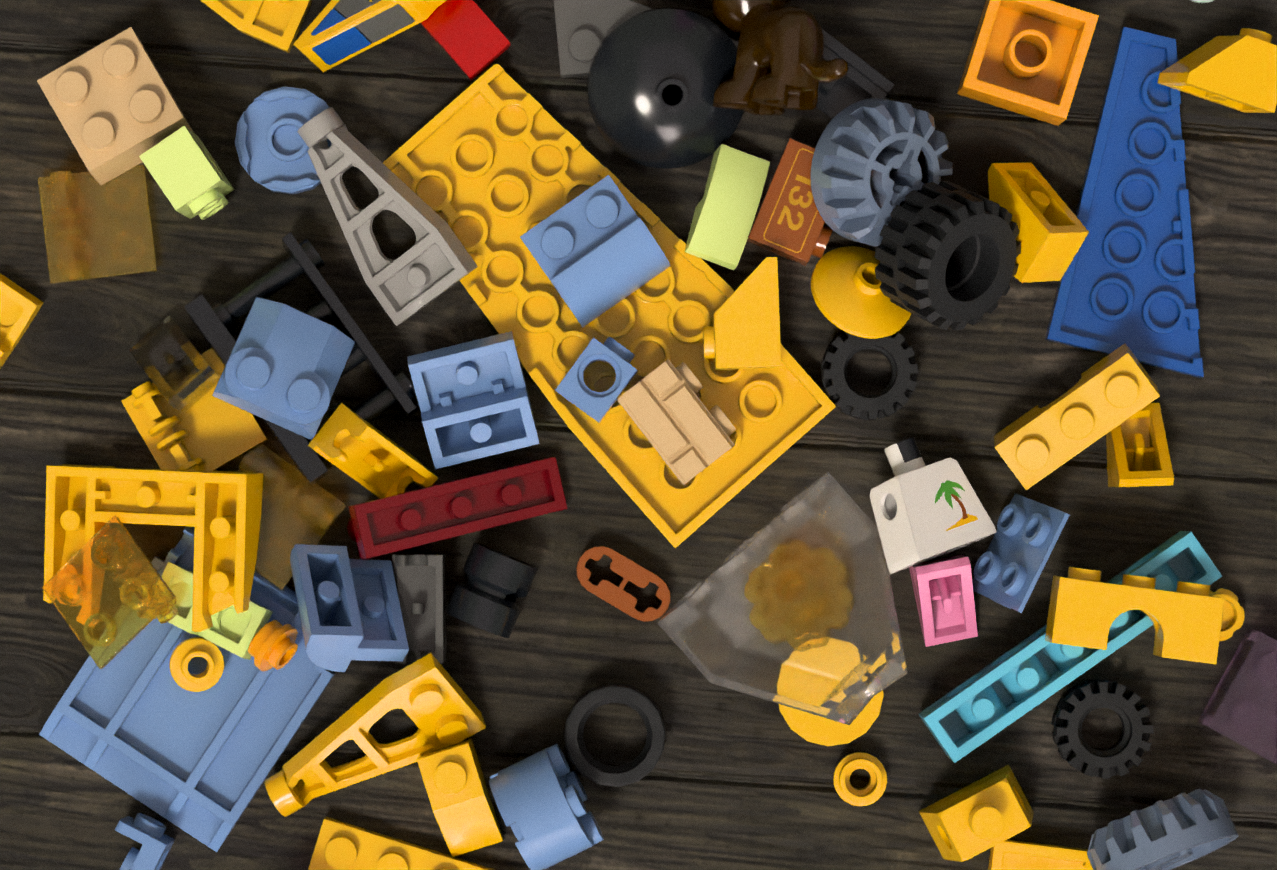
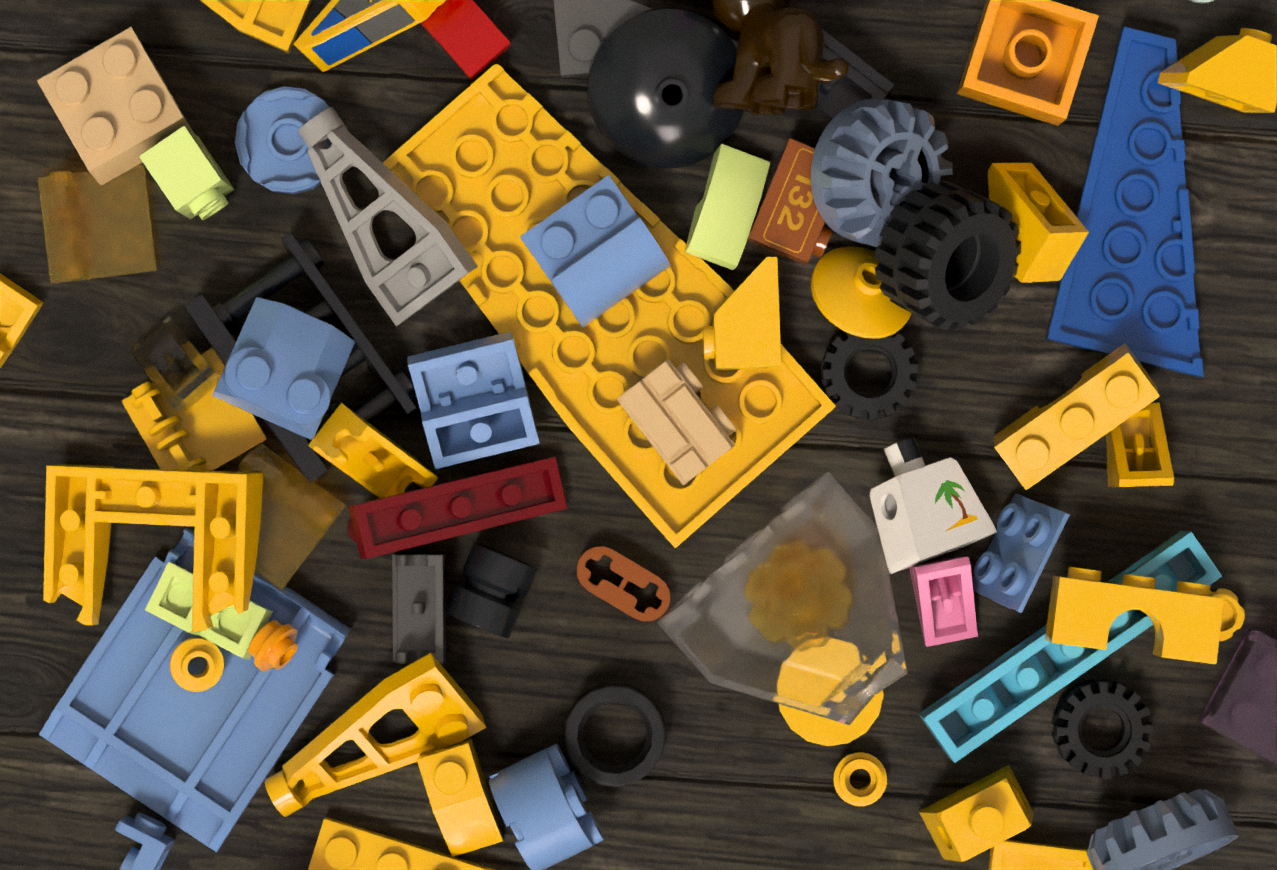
clear yellow hinge [42,516,178,669] -> none
medium blue brick [290,544,409,672] -> none
medium blue brick [555,336,638,423] -> none

